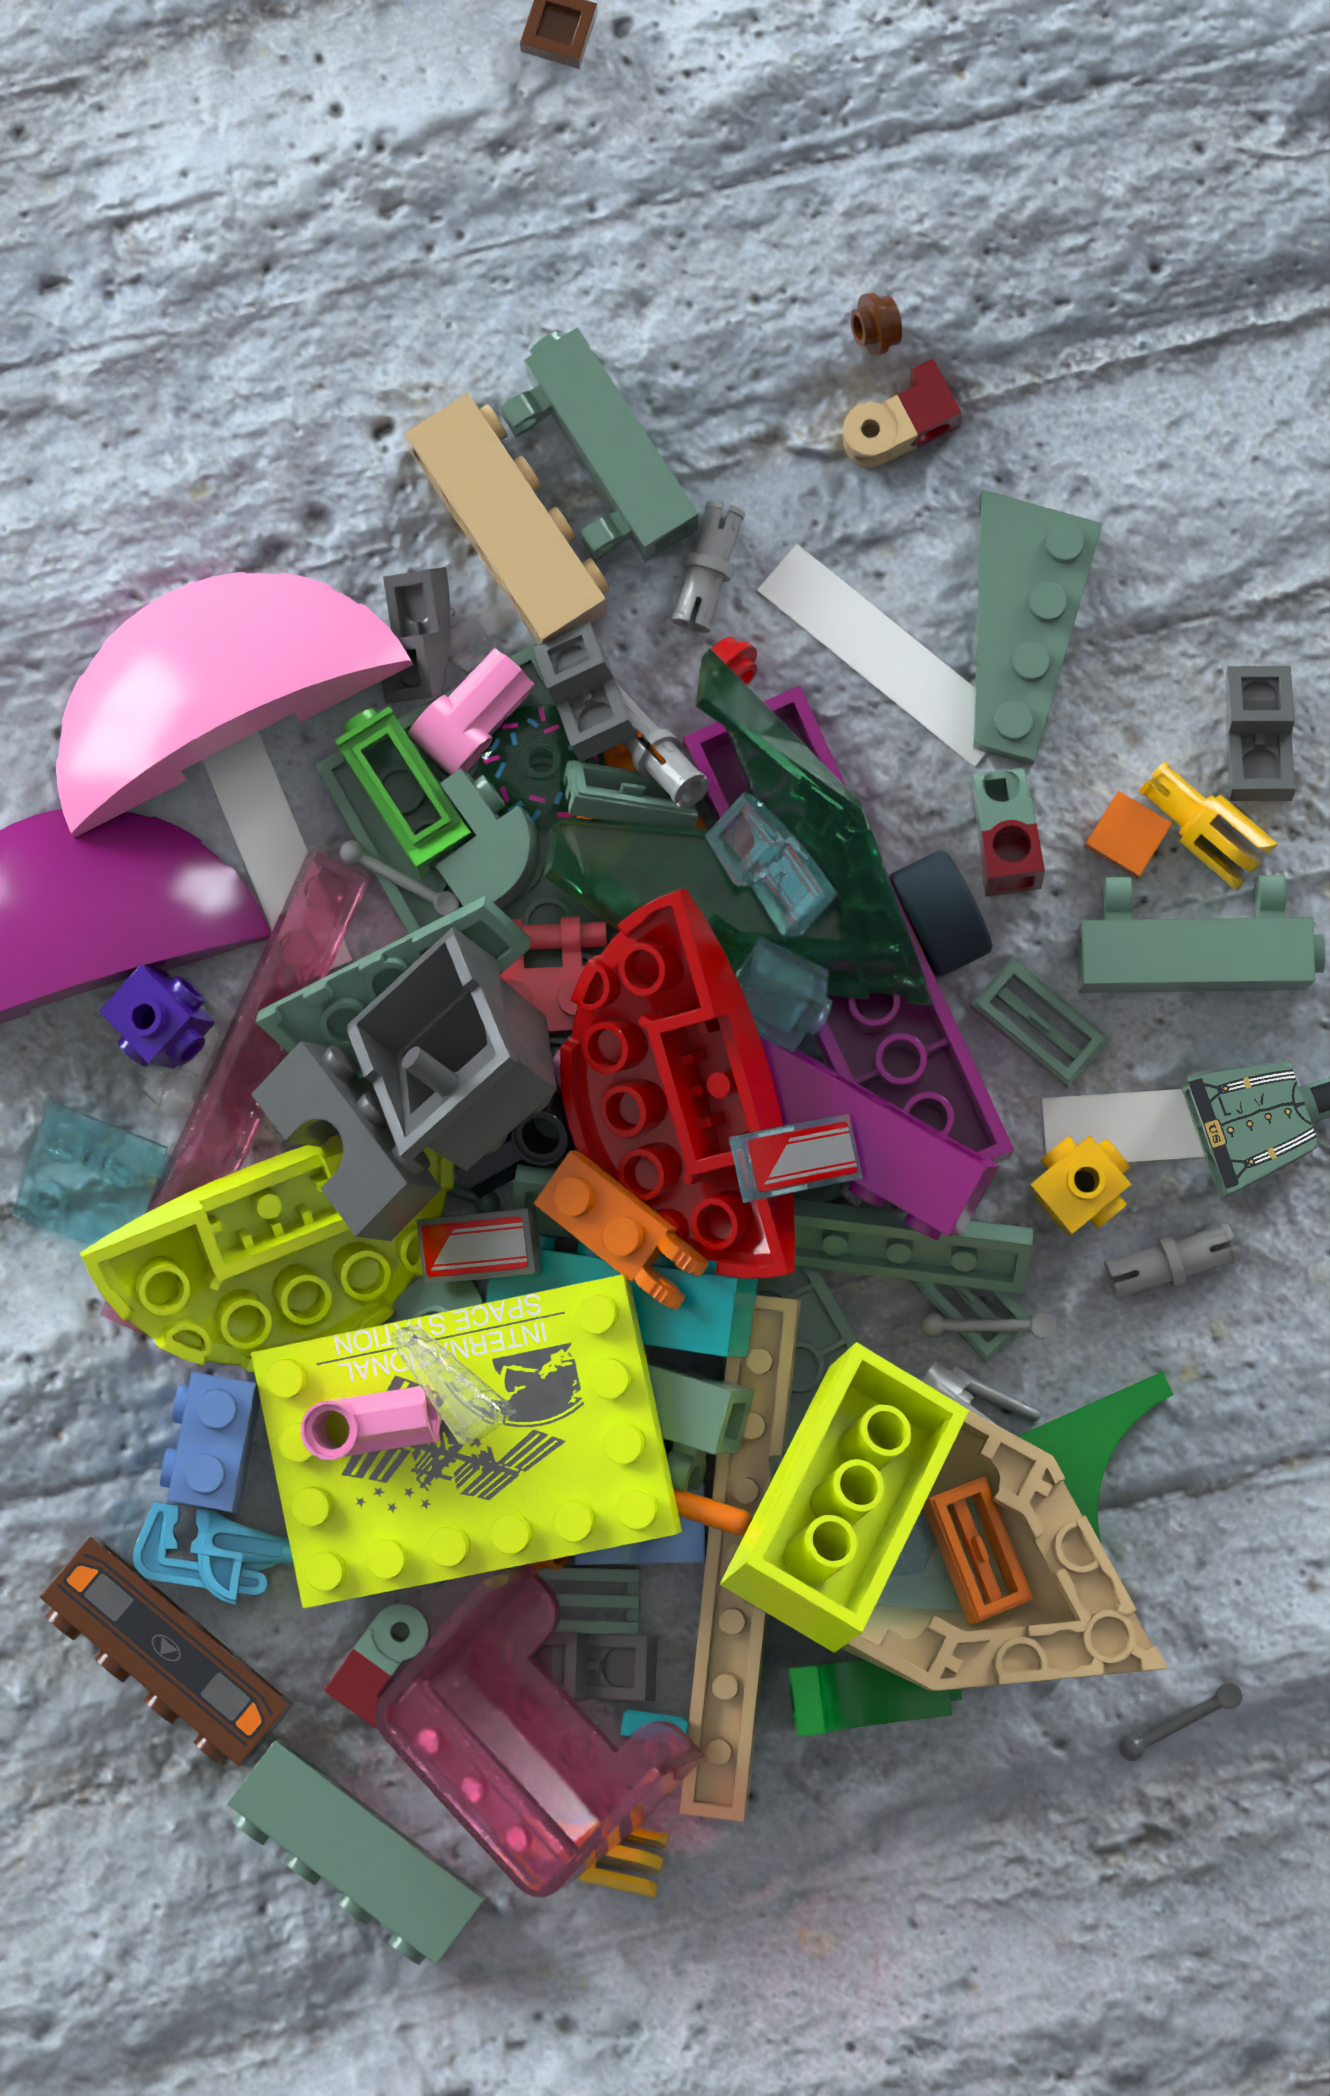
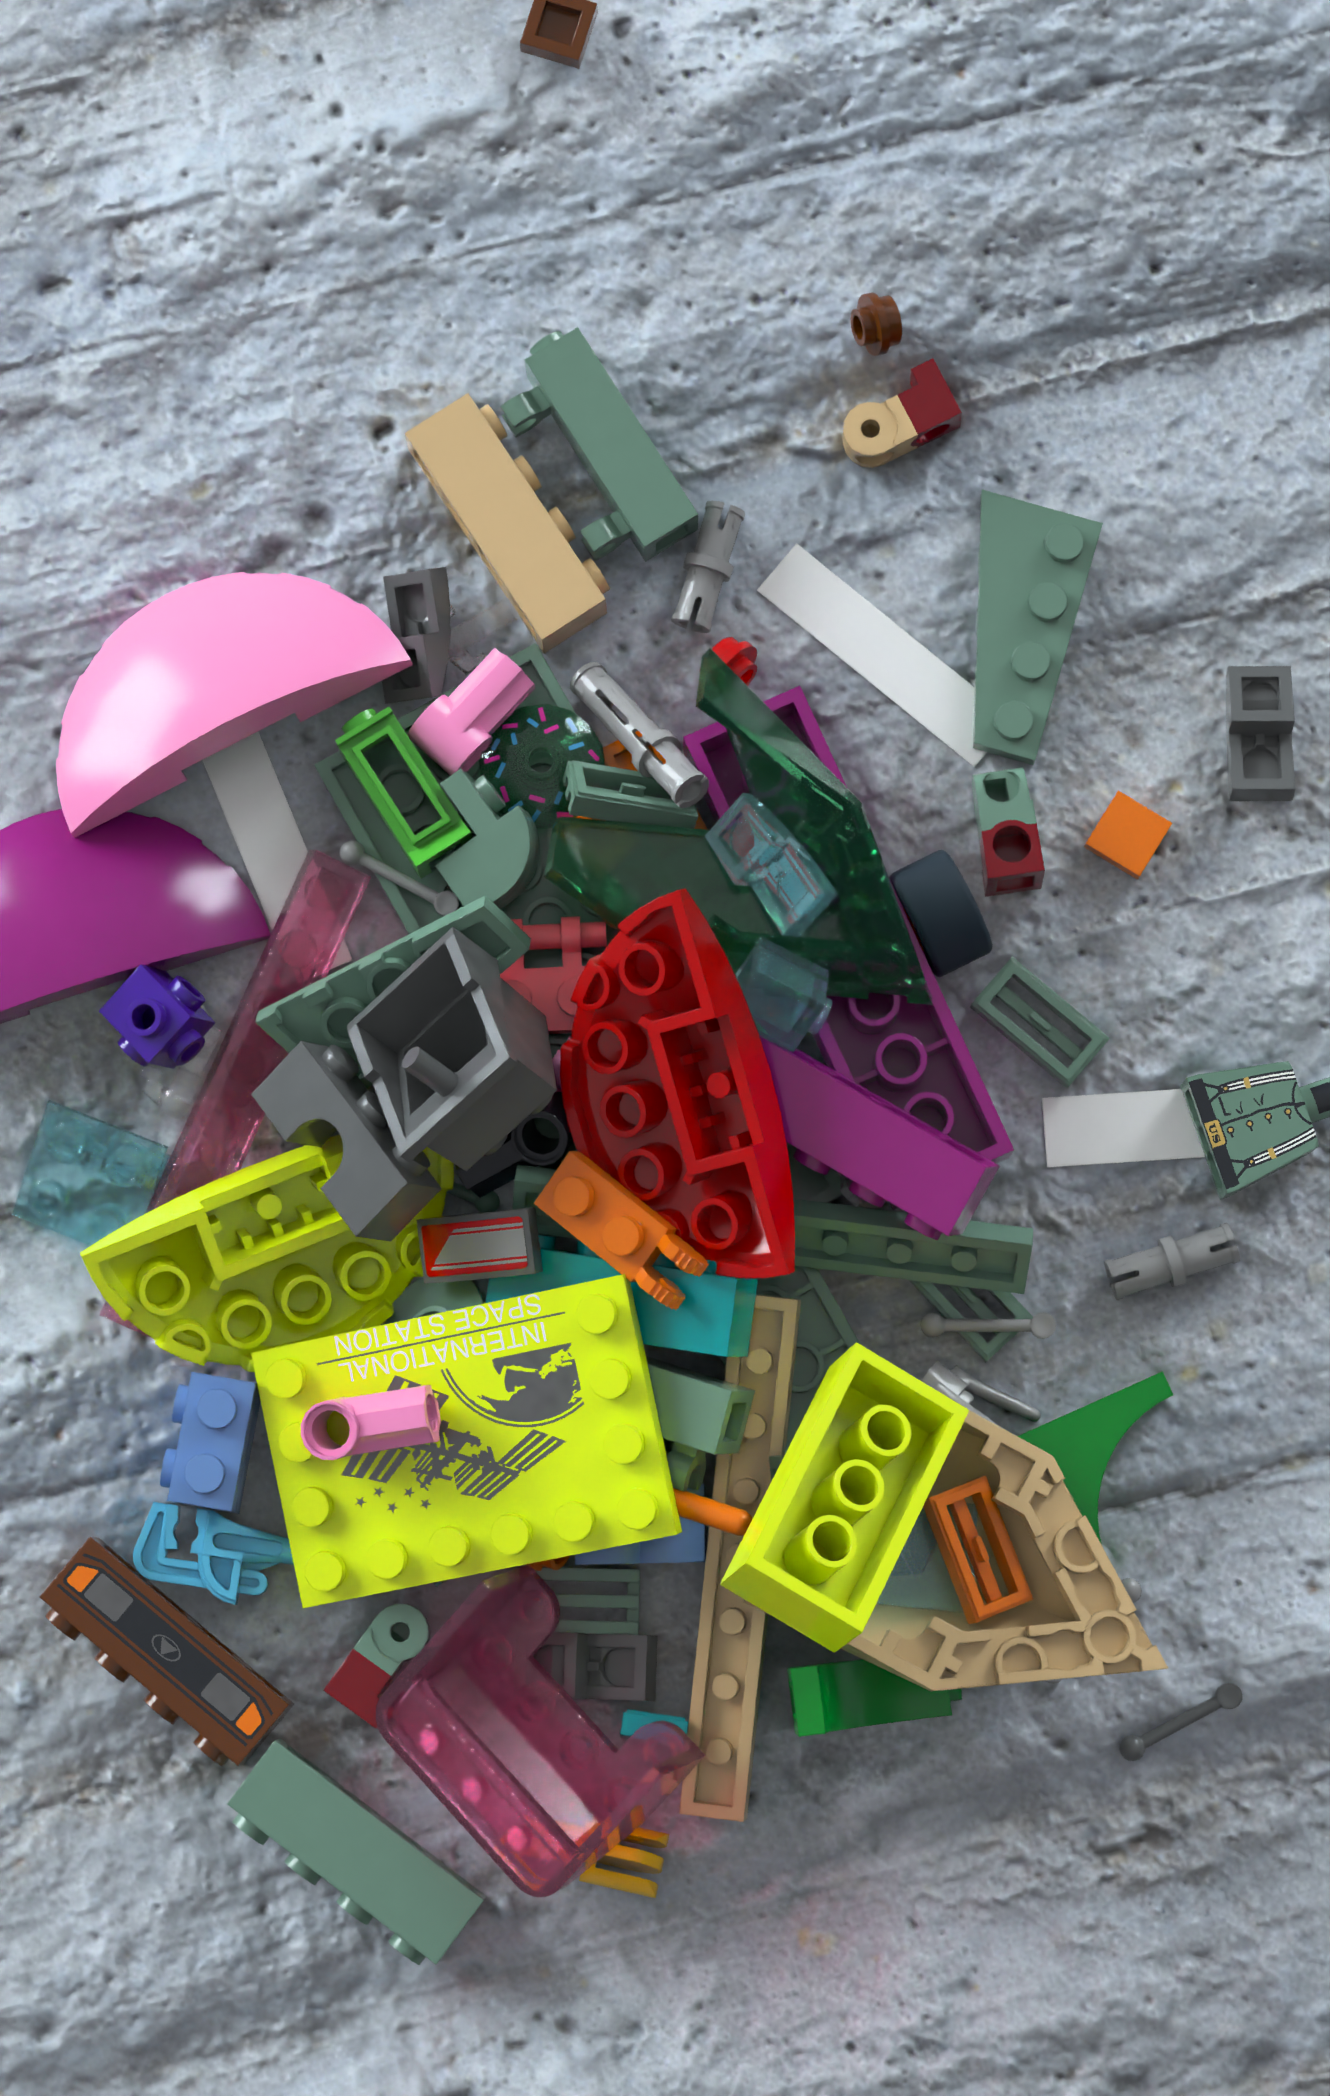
clear slope [389,1325,517,1445] -> none
dark grey slope [533,621,638,763] -> none
slope [729,1114,863,1203] -> none
yellow brick [1026,1135,1132,1237] -> none
sand green brick [1077,875,1326,993] -> none
yellow arm [1138,761,1278,891] -> none

